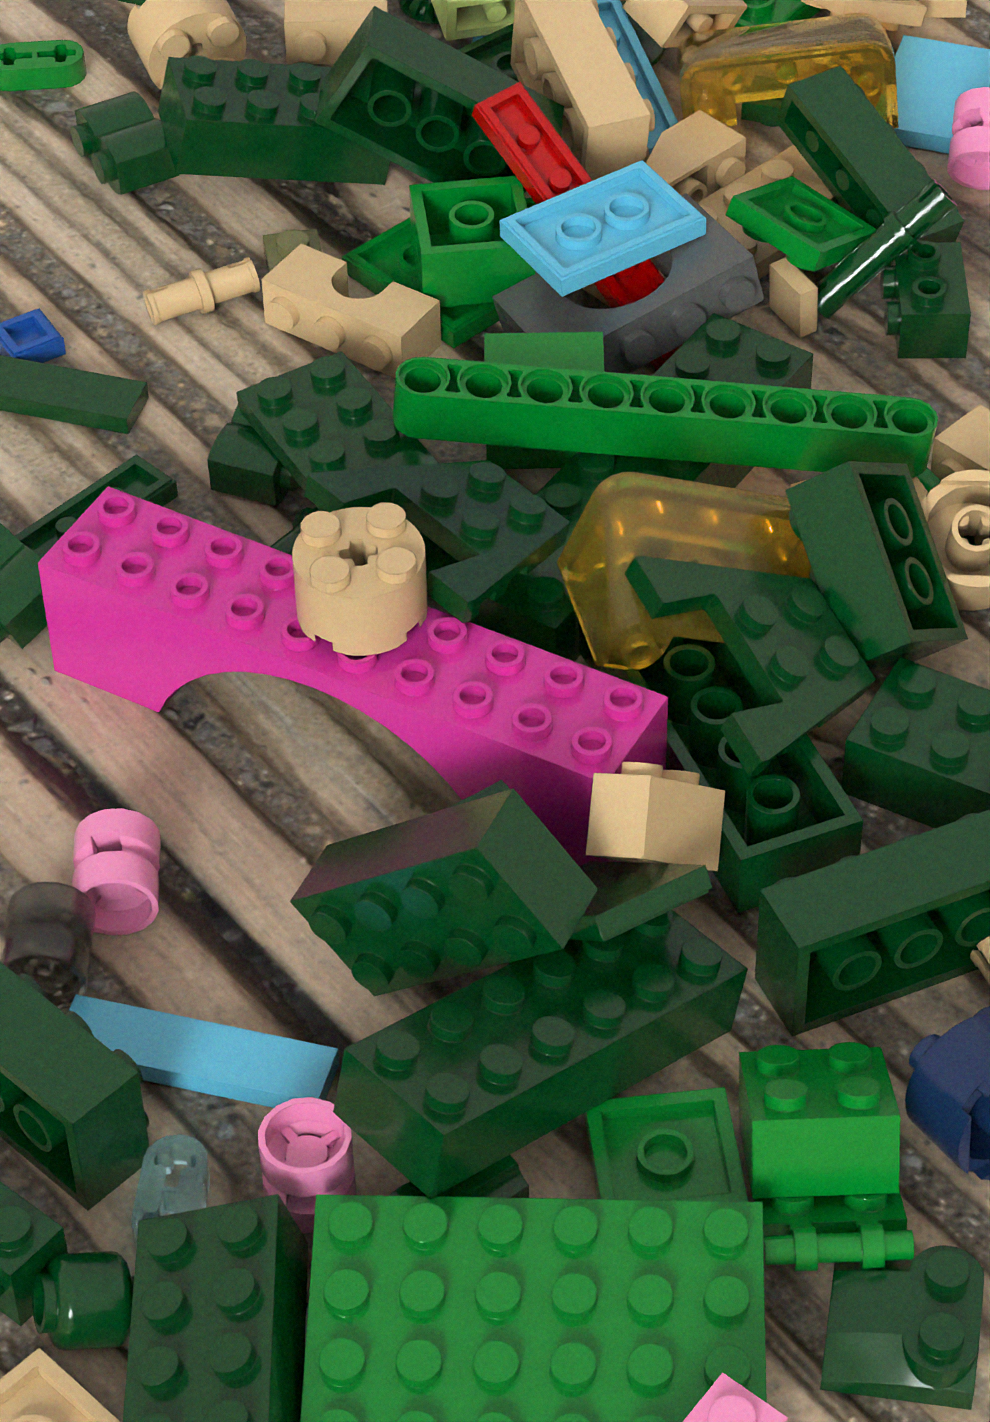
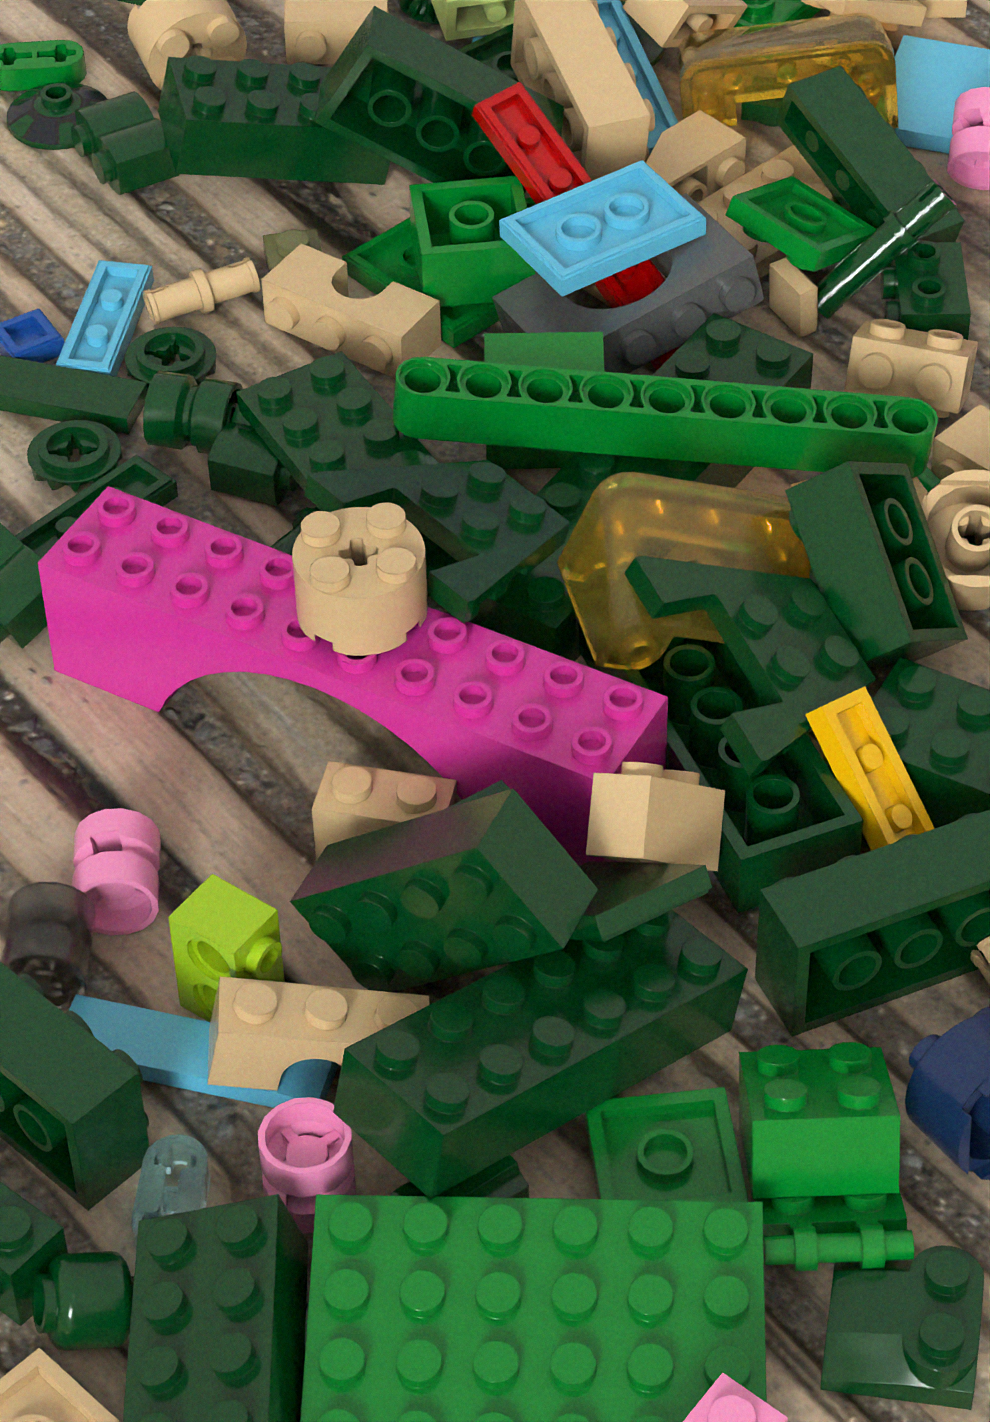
none -> dish [7,82,108,150]
none -> dark green gear [27,420,123,493]
none -> medium azure tile [56,260,154,377]
none -> dark green gear [125,326,216,388]
none -> dark green wheel [143,370,243,454]
none -> lime brick [168,874,285,1022]
none -> tan arch [207,976,430,1091]
none -> tan brick [312,761,457,861]
none -> yellow plate [805,686,935,851]
none -> tan brick [844,319,978,418]

